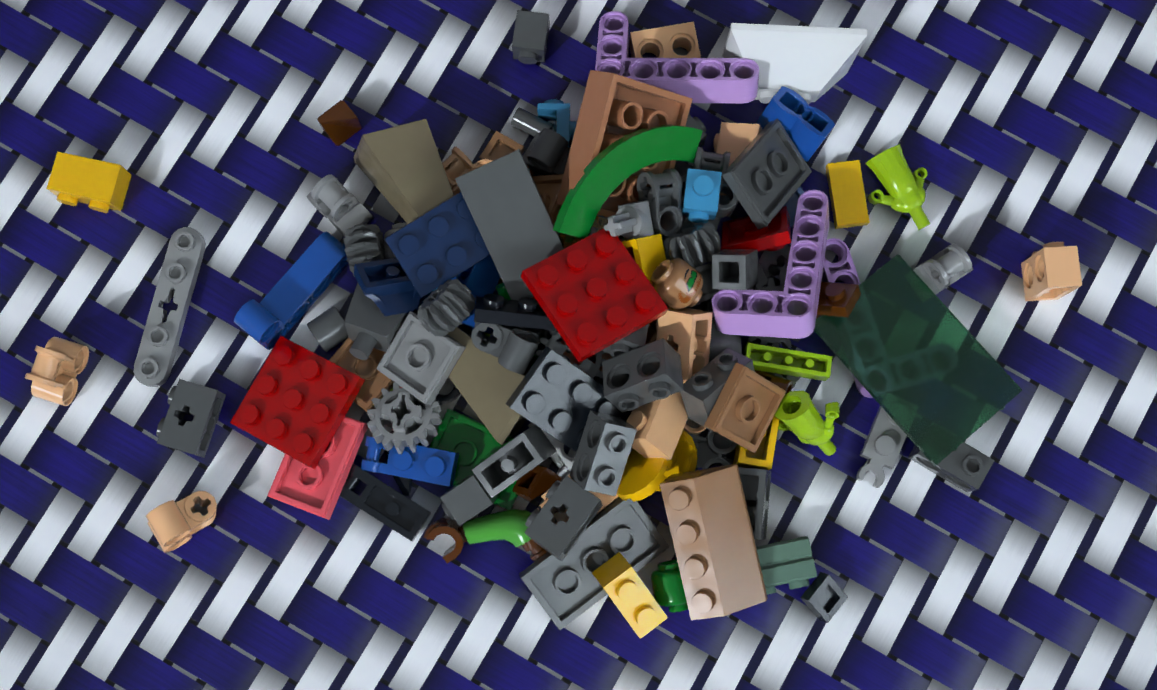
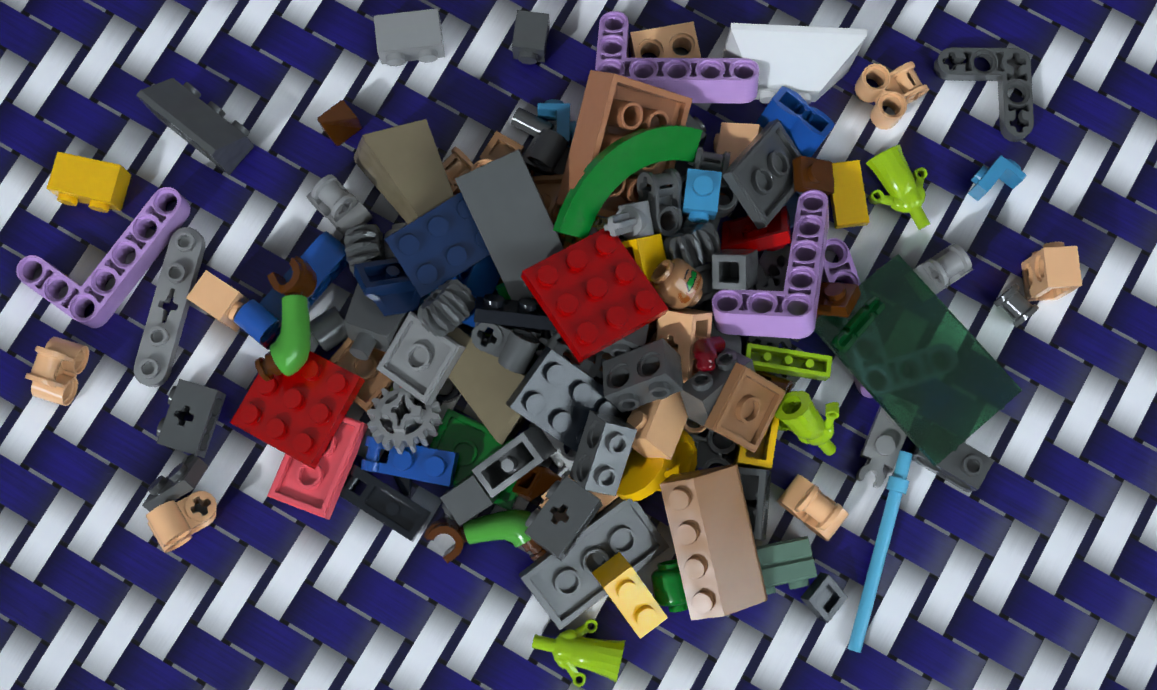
none -> lavender beam [16,187,191,328]
none -> dark grey slope [136,78,254,175]
none -> dark grey plate [142,455,208,512]
none -> light nougat brick [186,270,249,332]
none -> piece [255,256,317,381]
none -> light grey brick [374,8,445,66]
none -> lime piece [532,619,626,687]
none -> dark red arm [692,336,725,371]
none -> light nougat piece [777,474,849,542]
none -> reddish brown bracket [793,156,834,196]
none -> dark green axle [832,295,886,353]
none -> medium azure bar [847,451,913,653]
none -> light nougat piece [855,61,929,130]
none -> dark grey beam [934,47,1034,142]
none -> dark azure bracket [968,155,1026,201]
none -> dark grey bush [993,283,1039,327]

